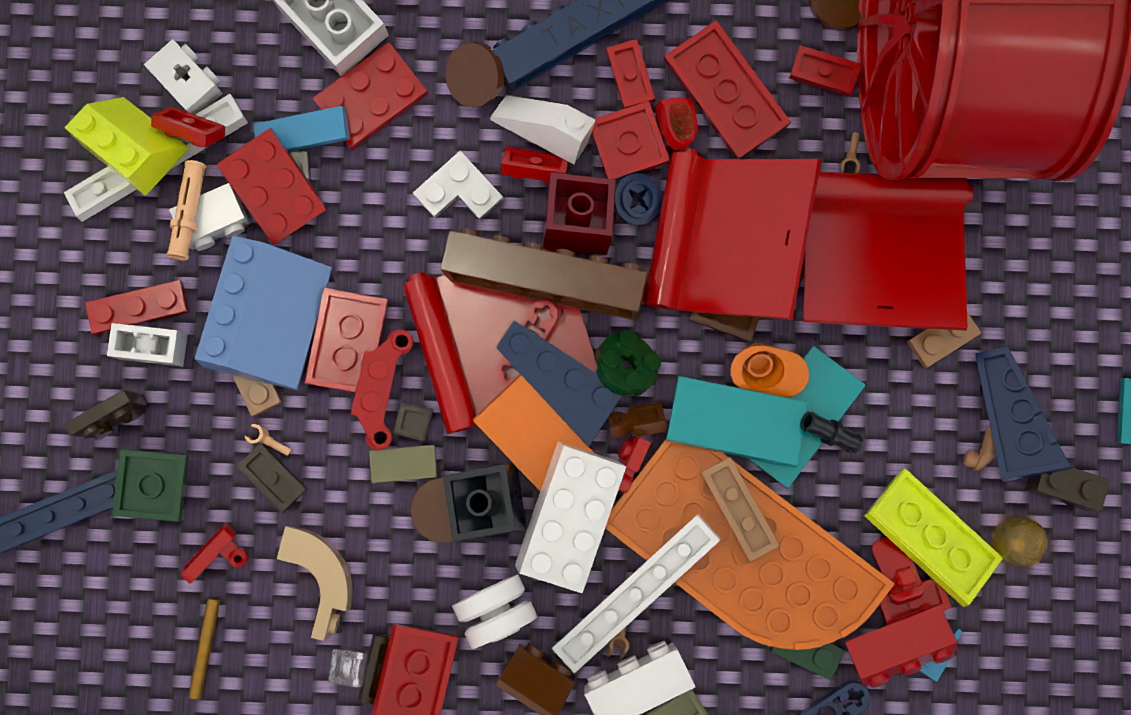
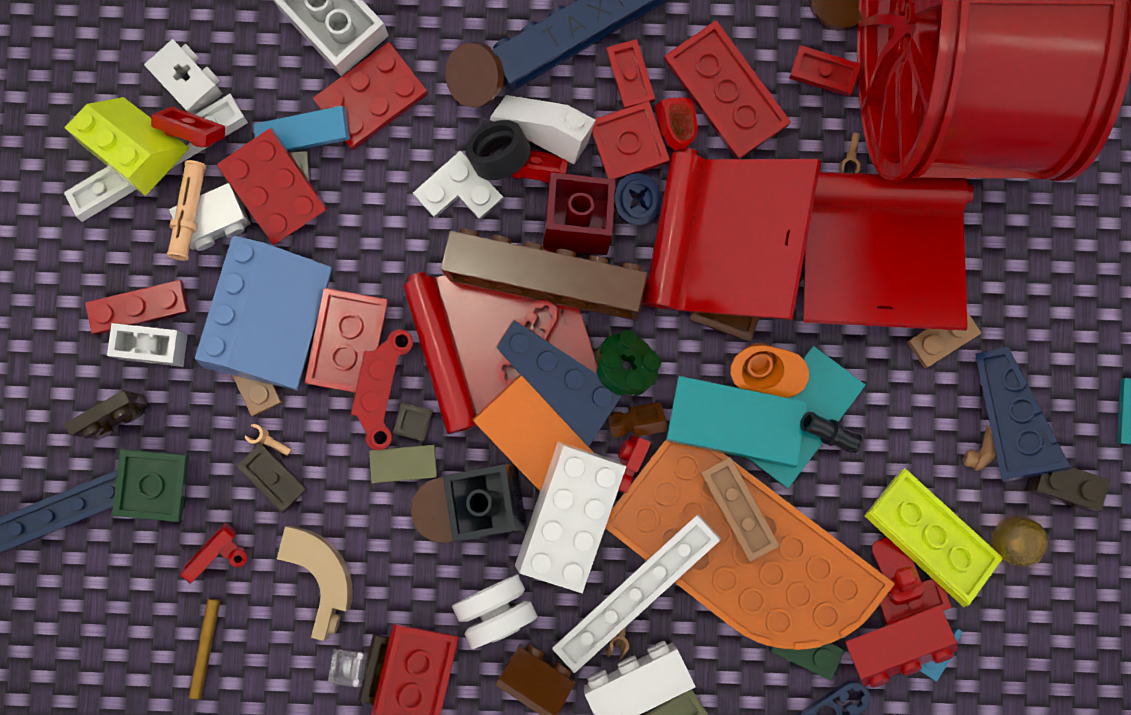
none -> black tyre [465,120,530,180]

